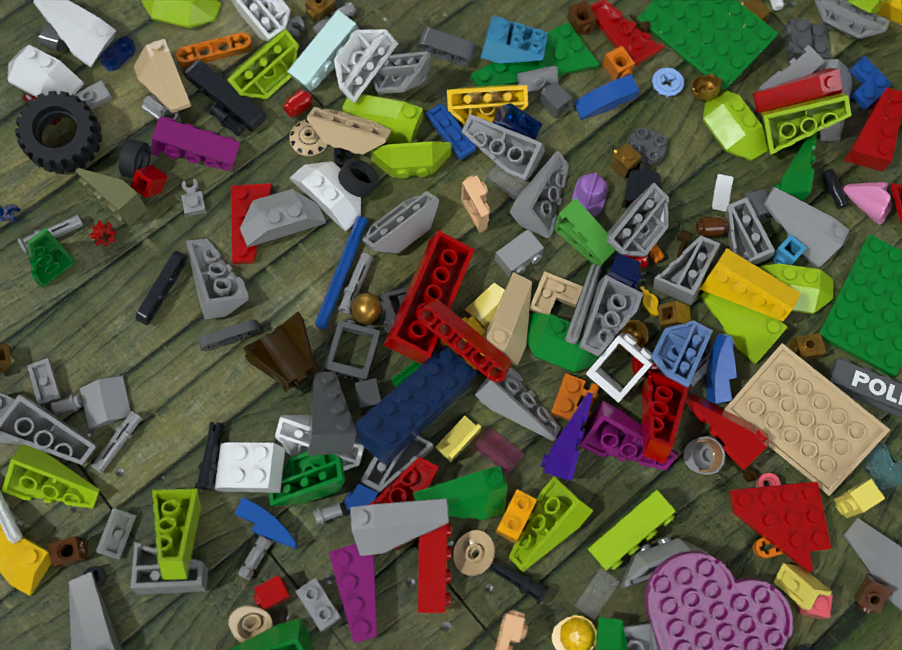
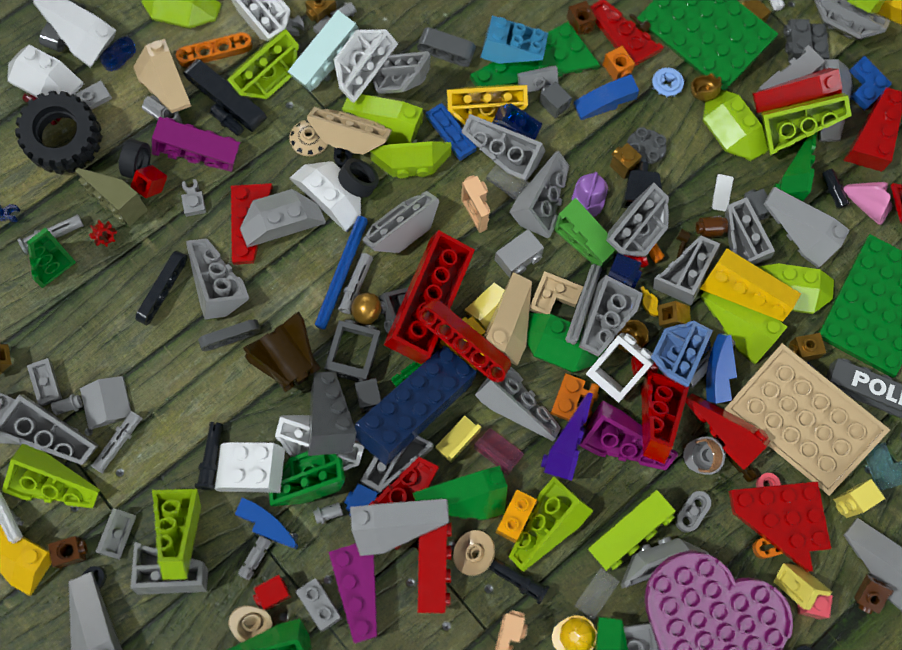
red brick [282,90,313,119] -> none
dark azure brick [772,234,807,265] -> none
none -> light grey plate [675,491,711,533]

